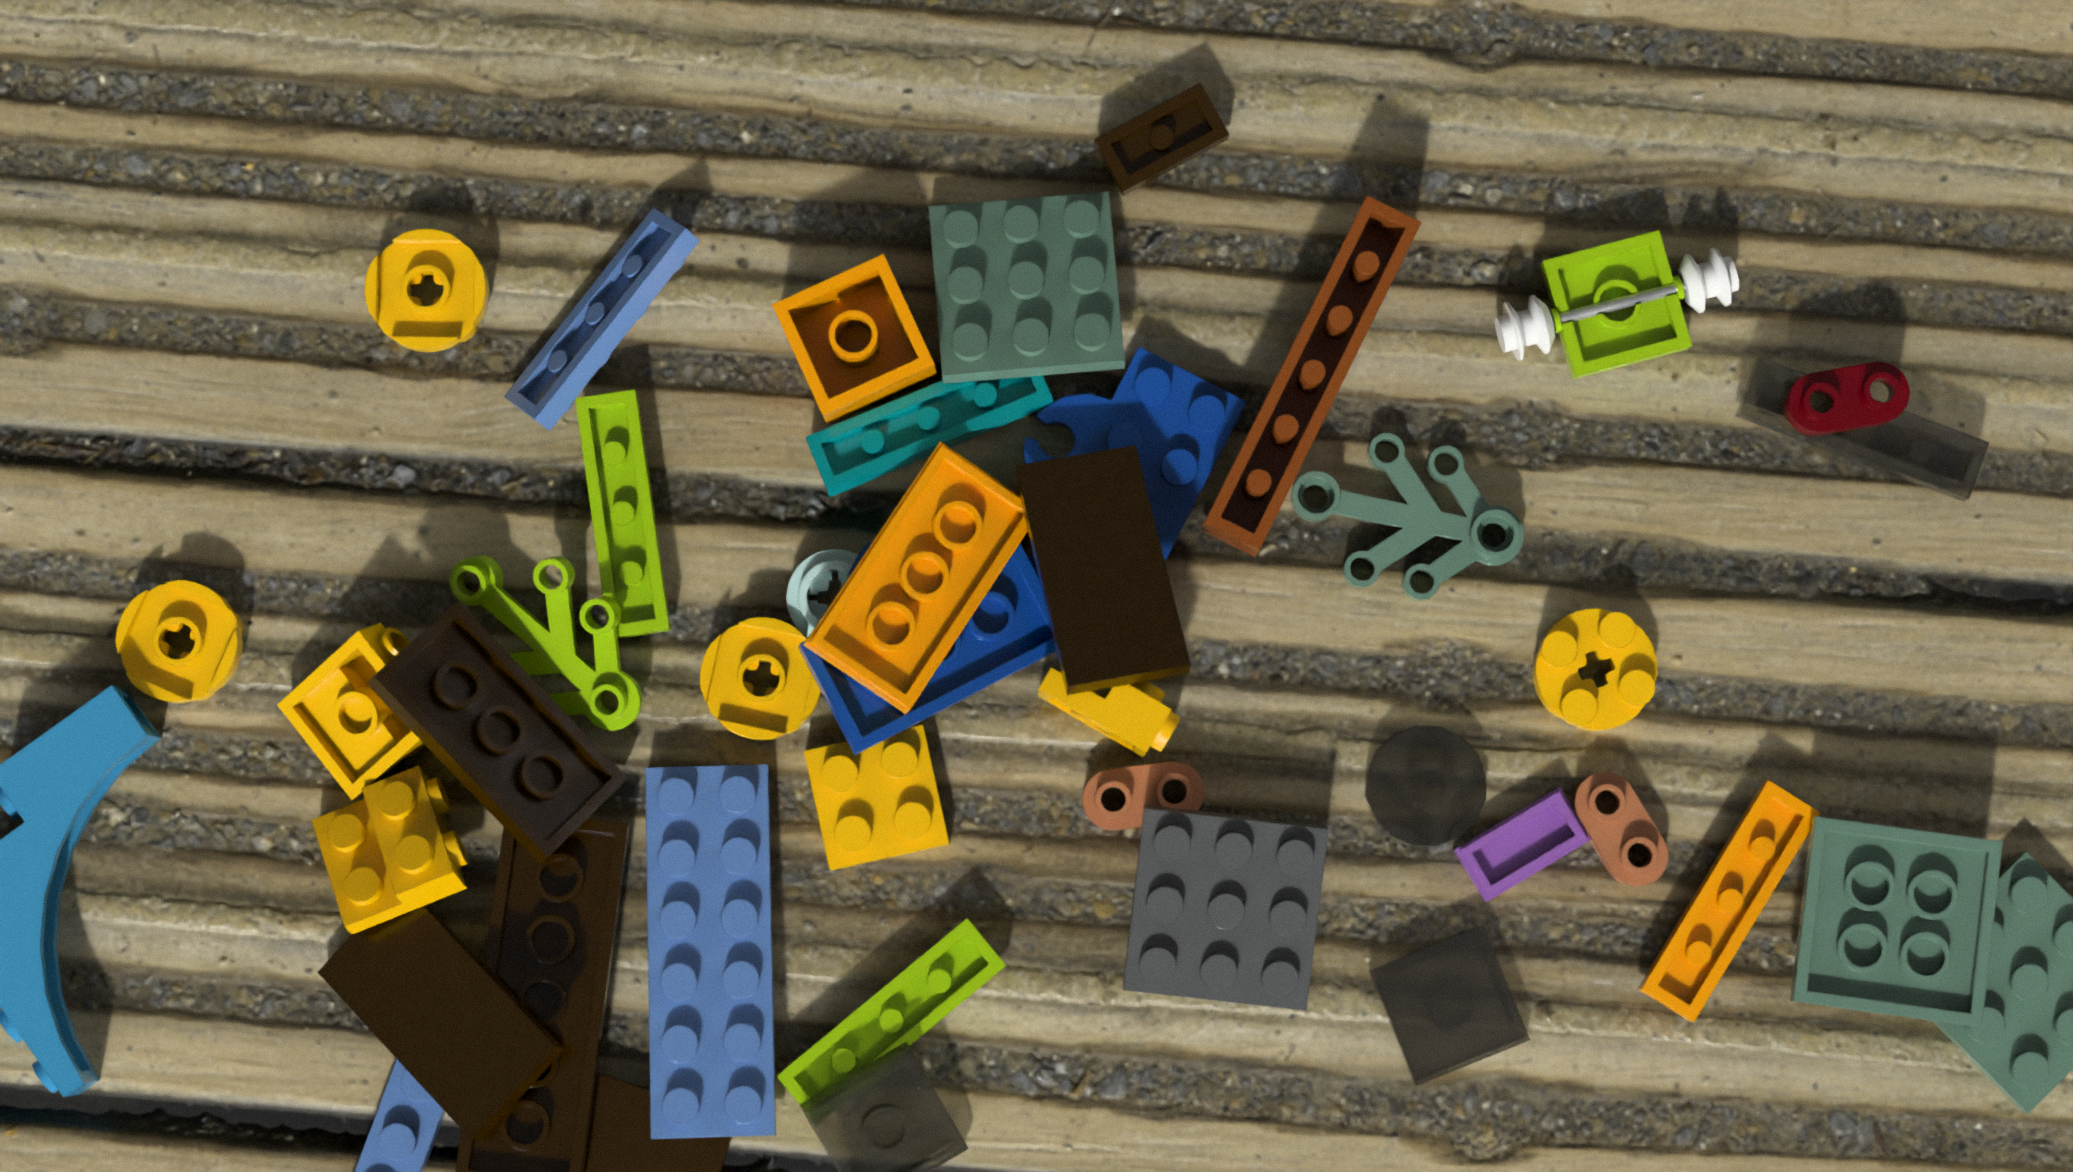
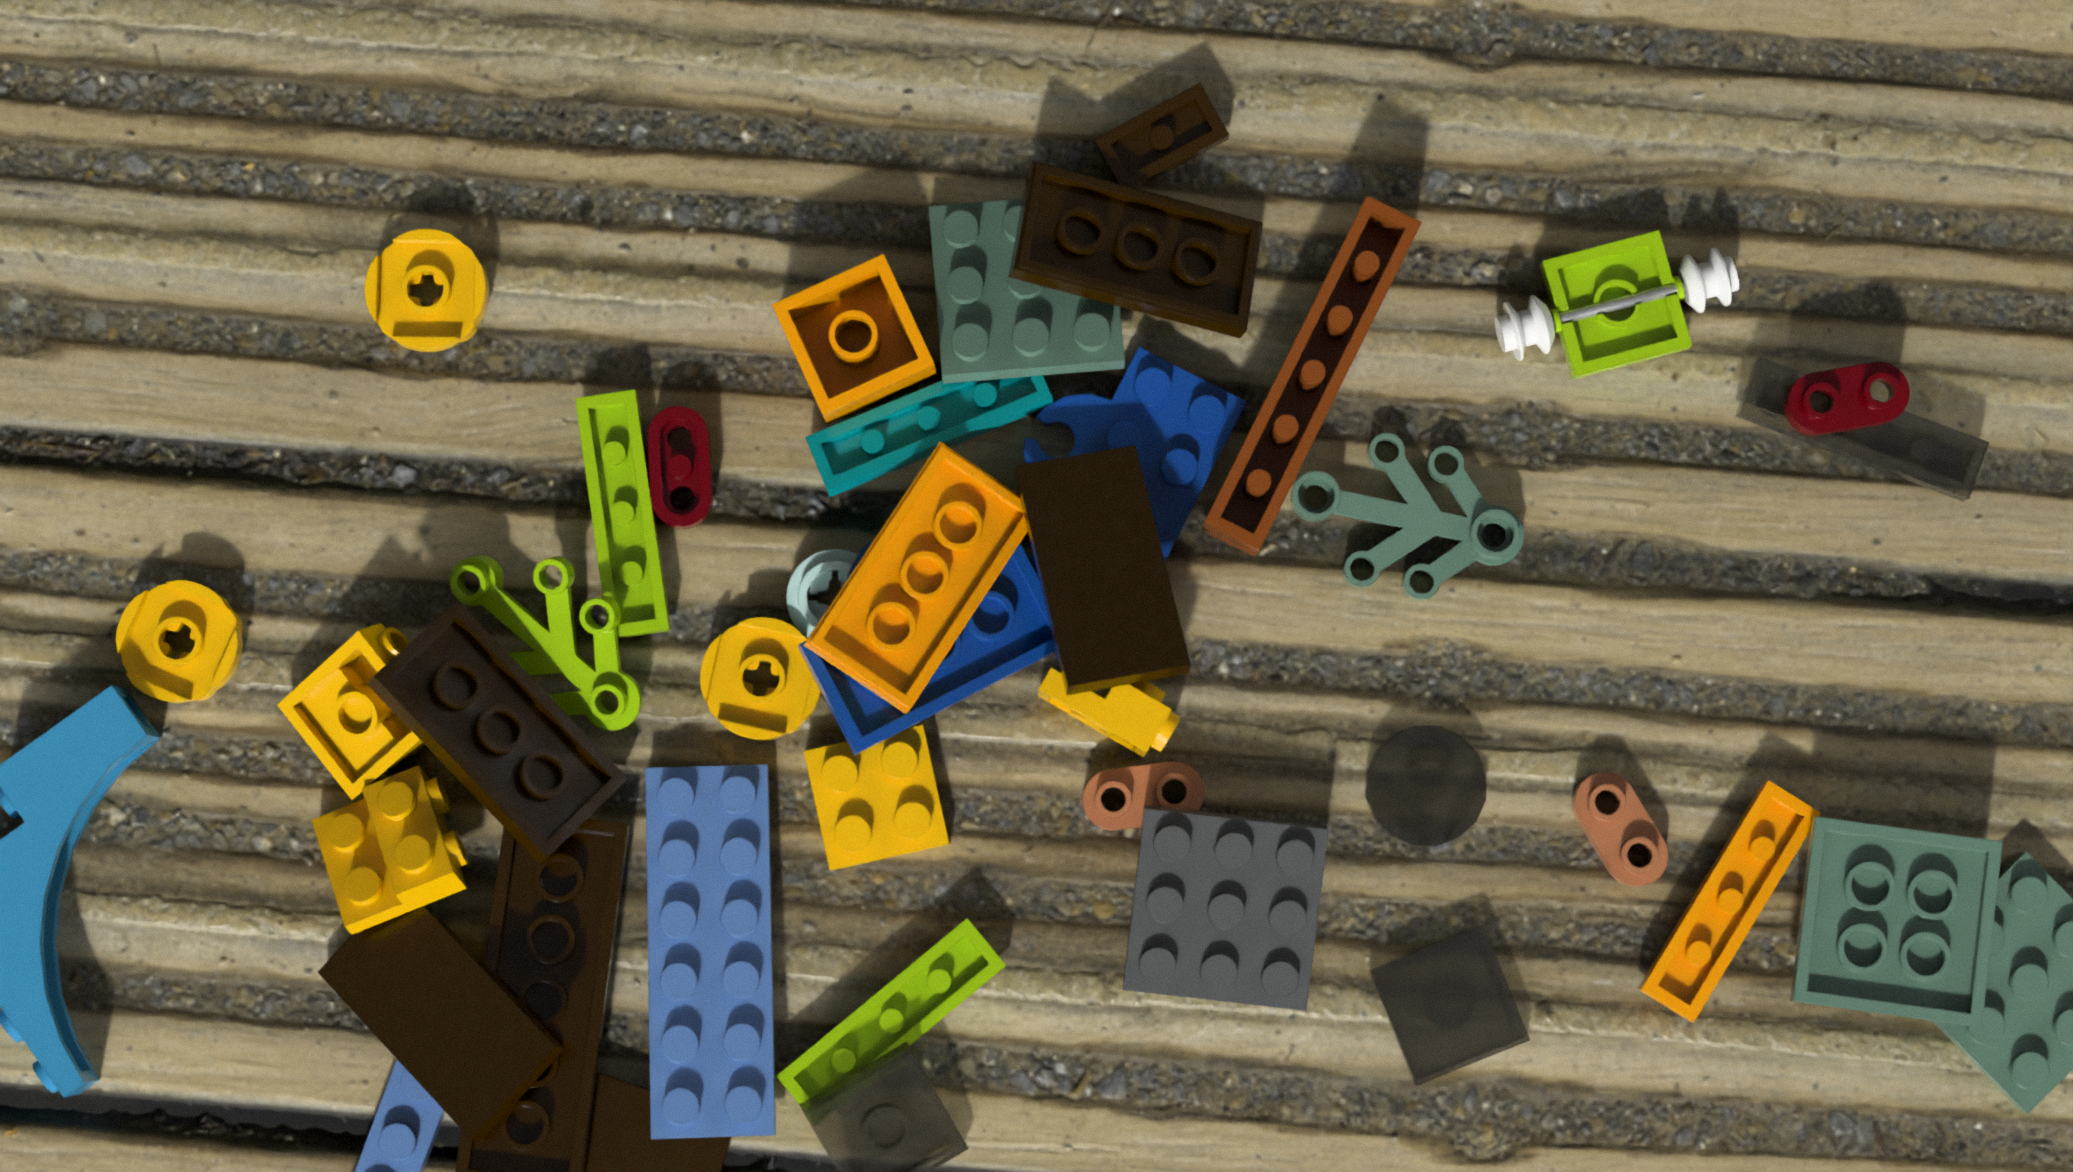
medium blue plate [504,208,700,431] -> none
medium lavender tile [1453,787,1591,902] -> none
yellow plate [1532,608,1657,731] -> none
none -> dark red plate [648,406,713,529]
none -> dark brown tile [1009,160,1263,338]

